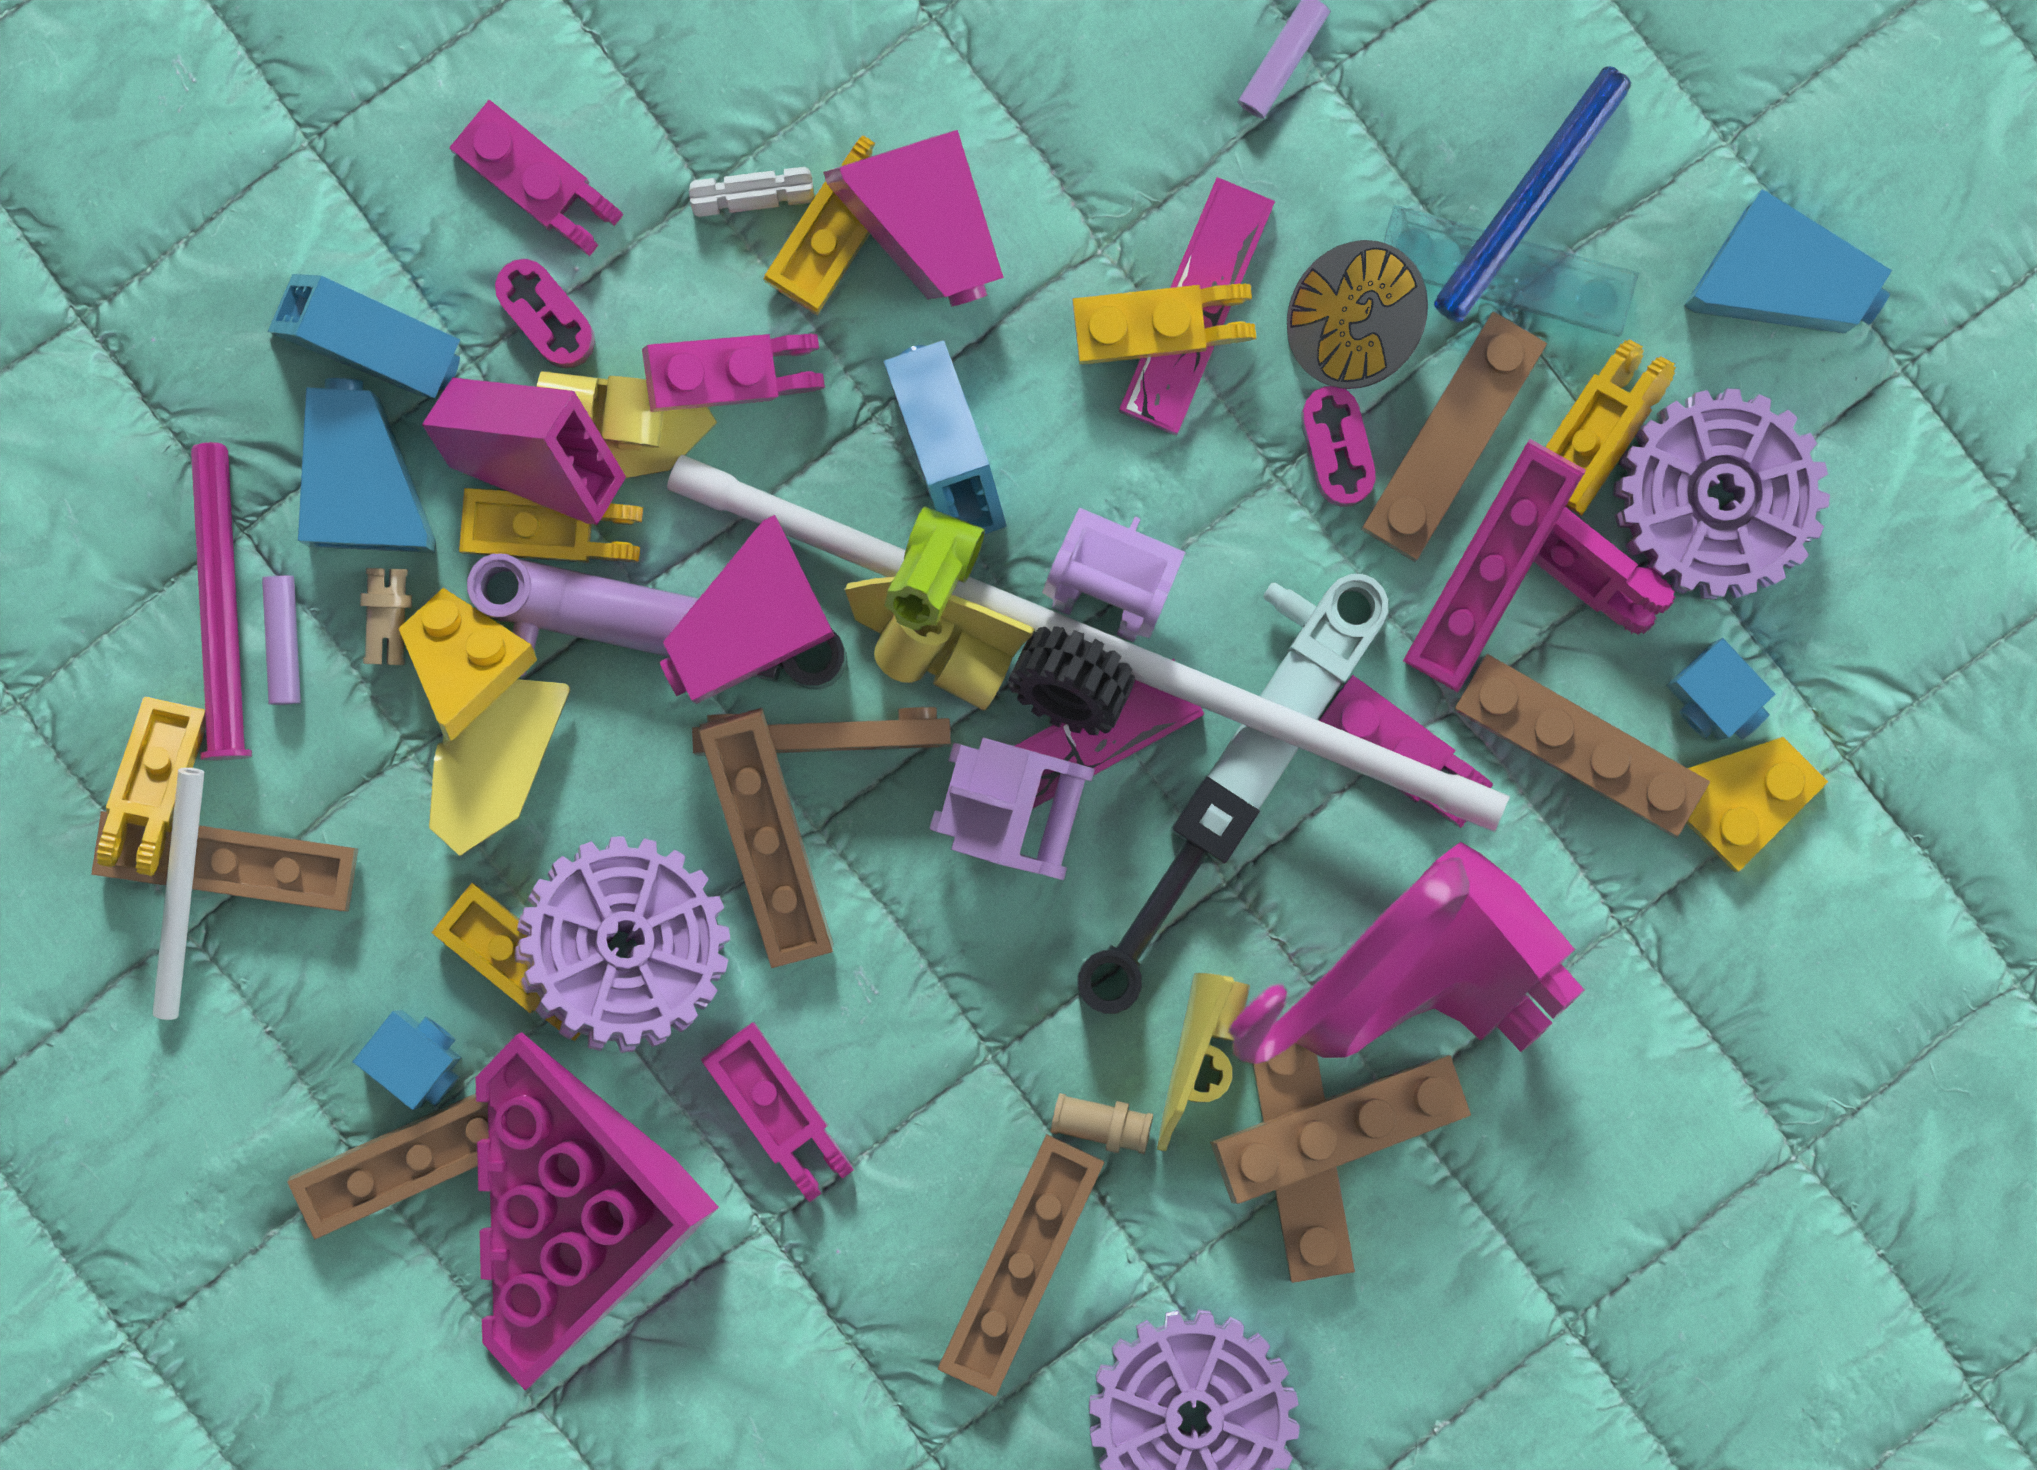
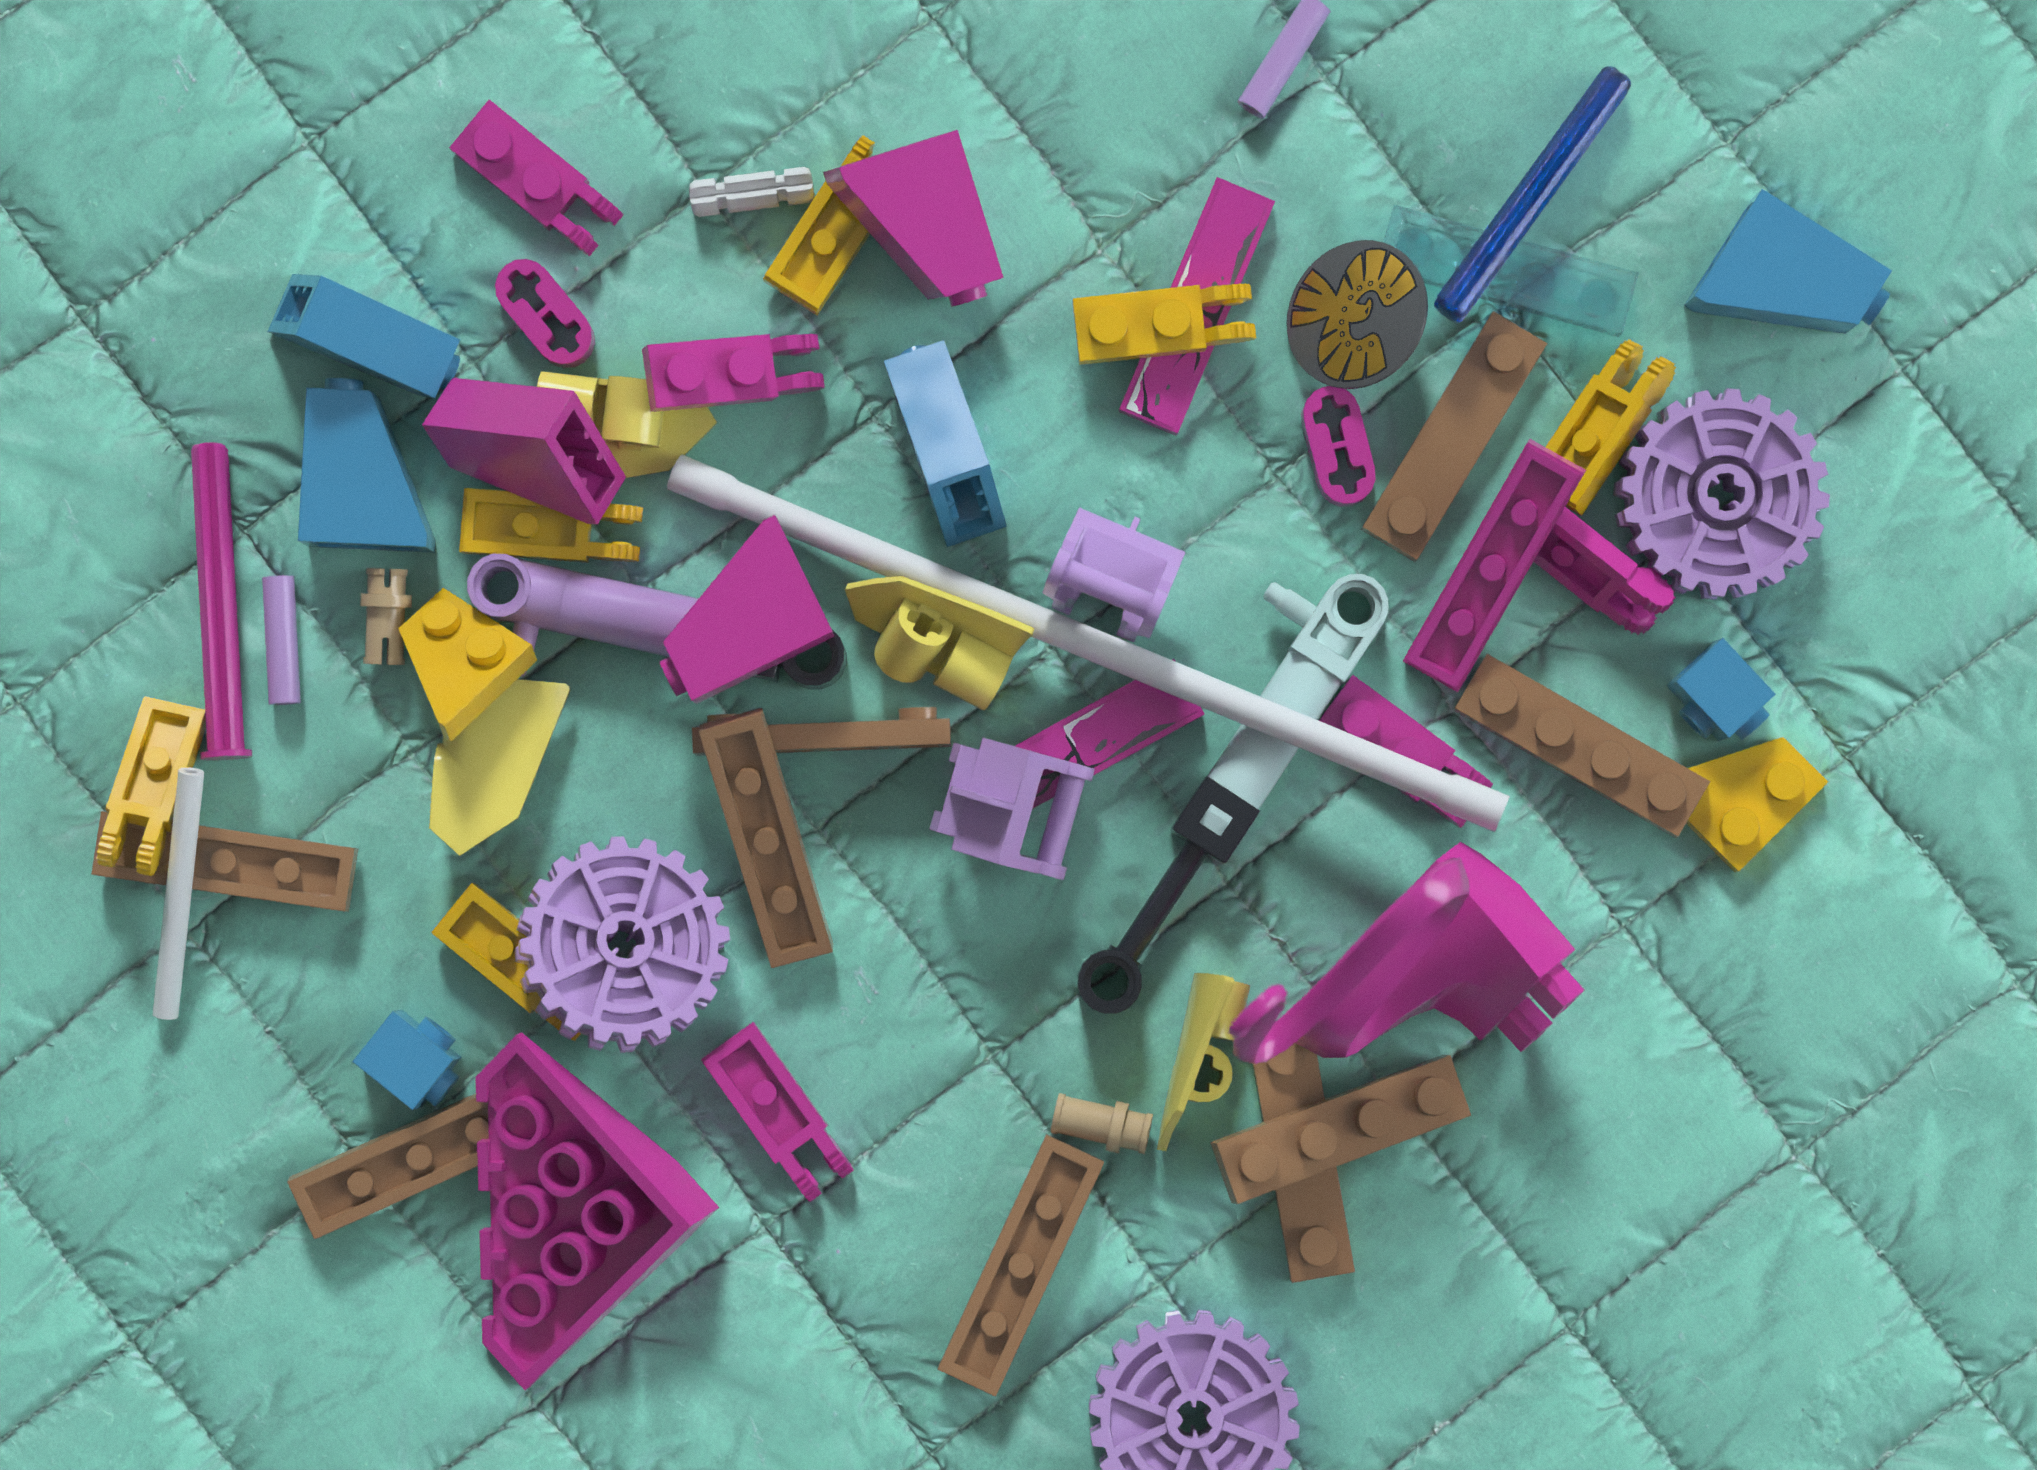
lime piece [884,507,985,631] -> none
black tyre [1008,626,1135,735] -> none

